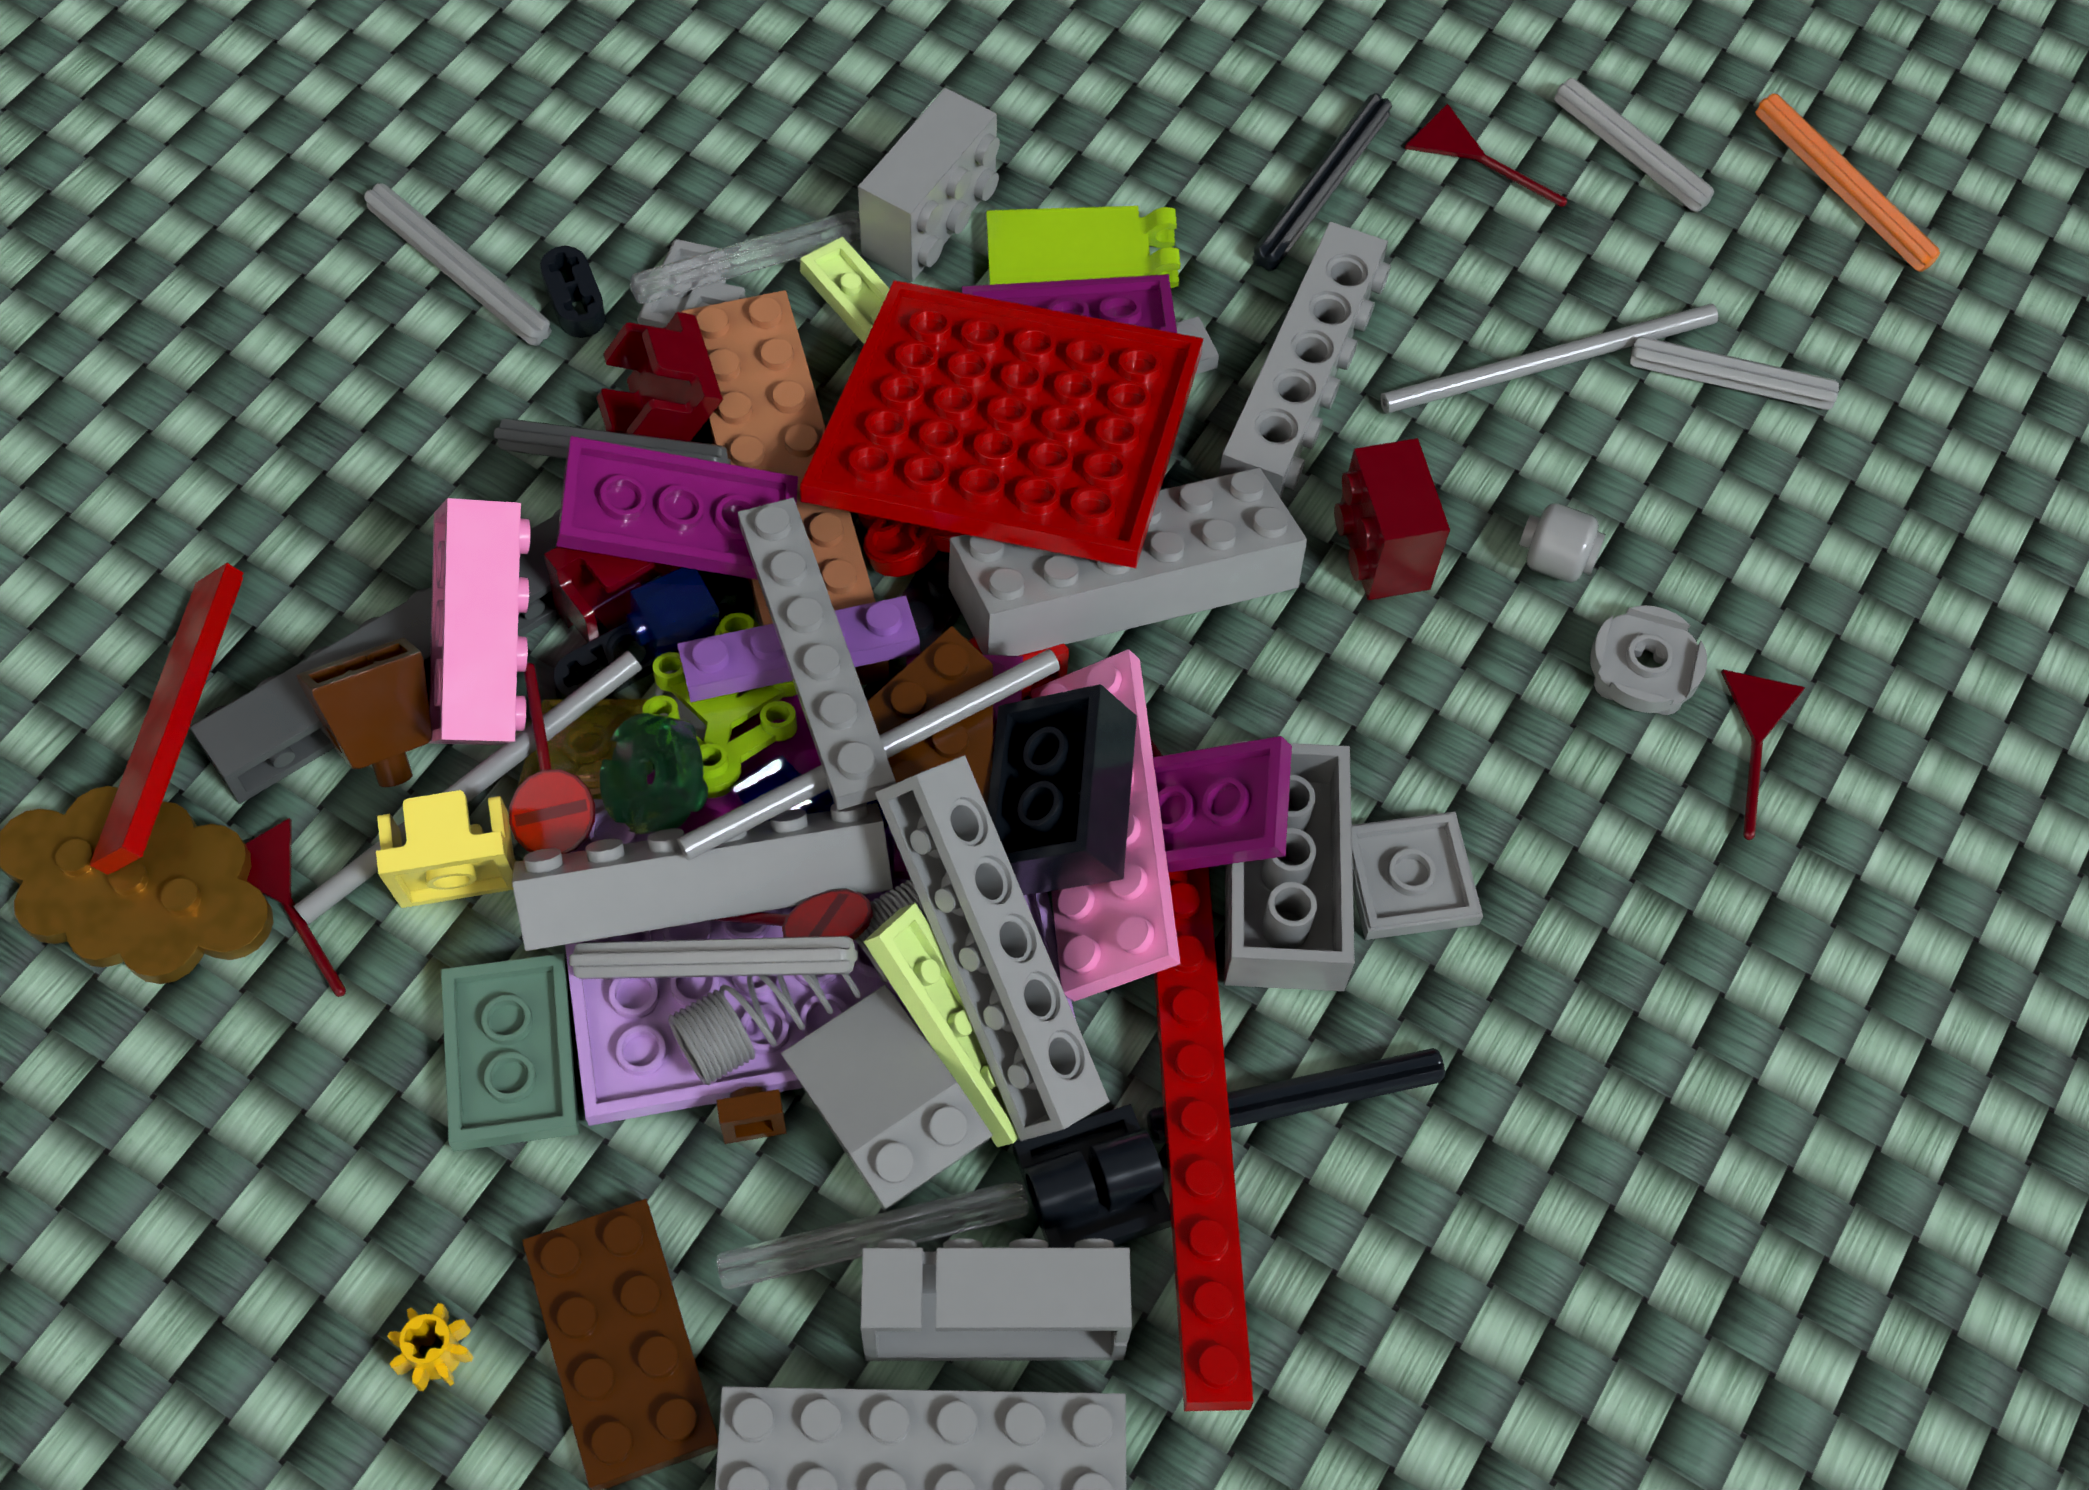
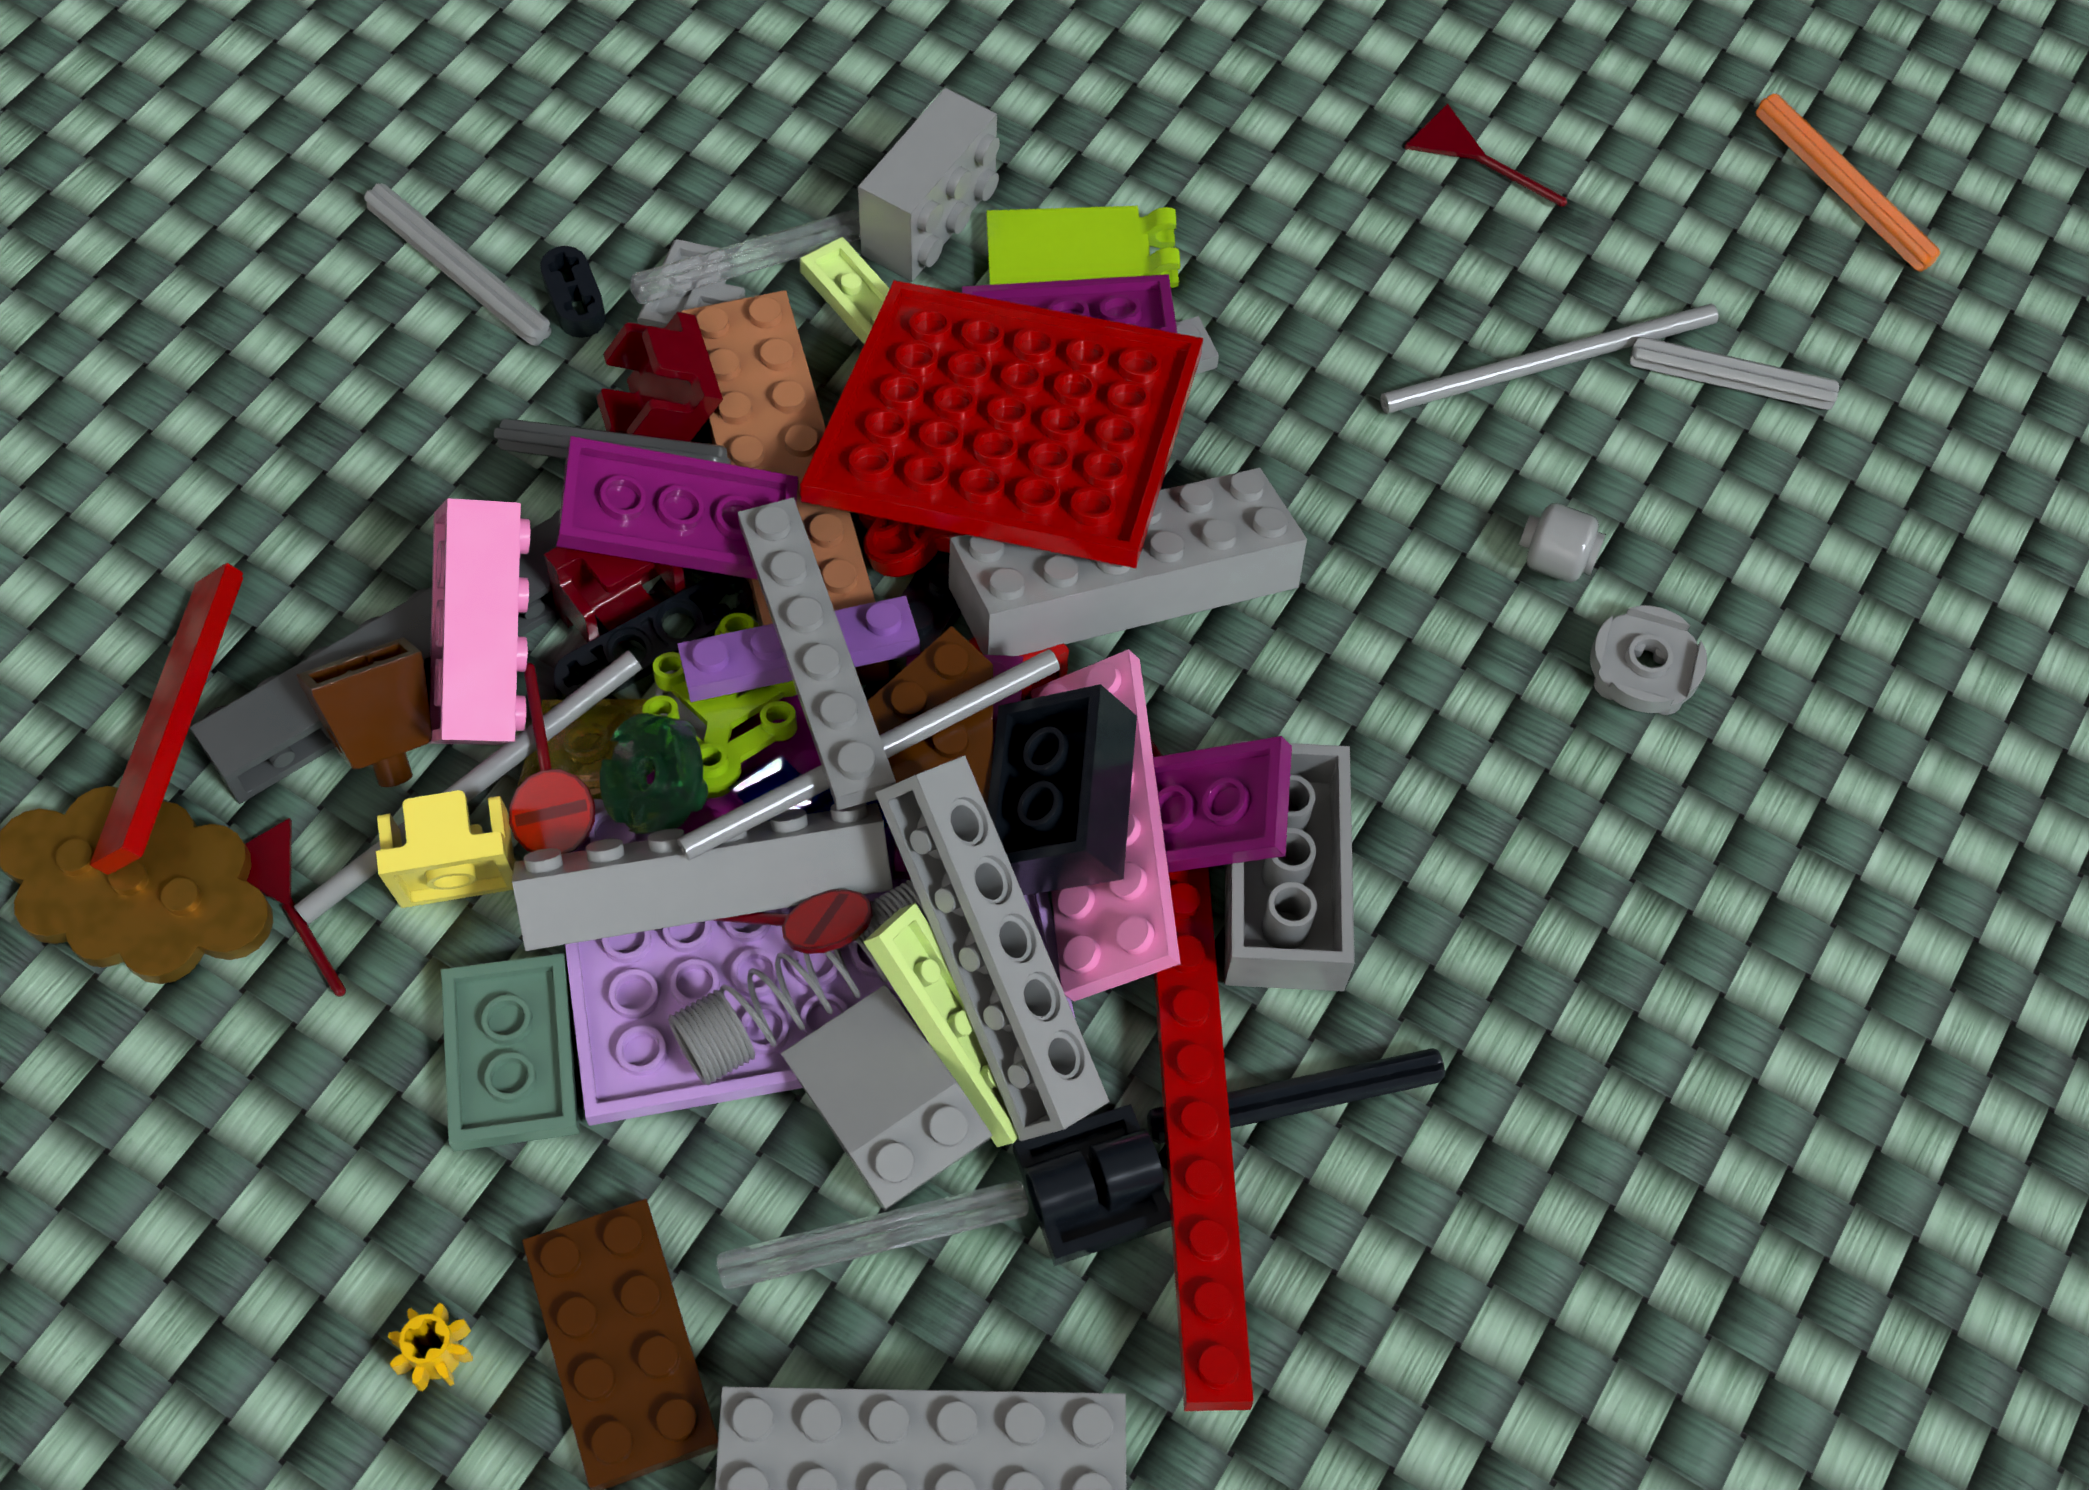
light grey axle [569,936,858,979] -> none
clear blue brick [626,567,720,658] -> none
reddish brown plate [716,1086,787,1144] -> none
light grey piece [861,1239,1132,1361] -> none
light grey brick [1218,222,1391,498] -> none
black axle [1252,93,1392,271] -> none
dark red brick [1334,438,1450,600] -> none
light grey tile [1352,812,1483,940] -> none
light grey axle [1554,78,1714,212] -> none
dark red piece [1721,669,1806,840] -> none

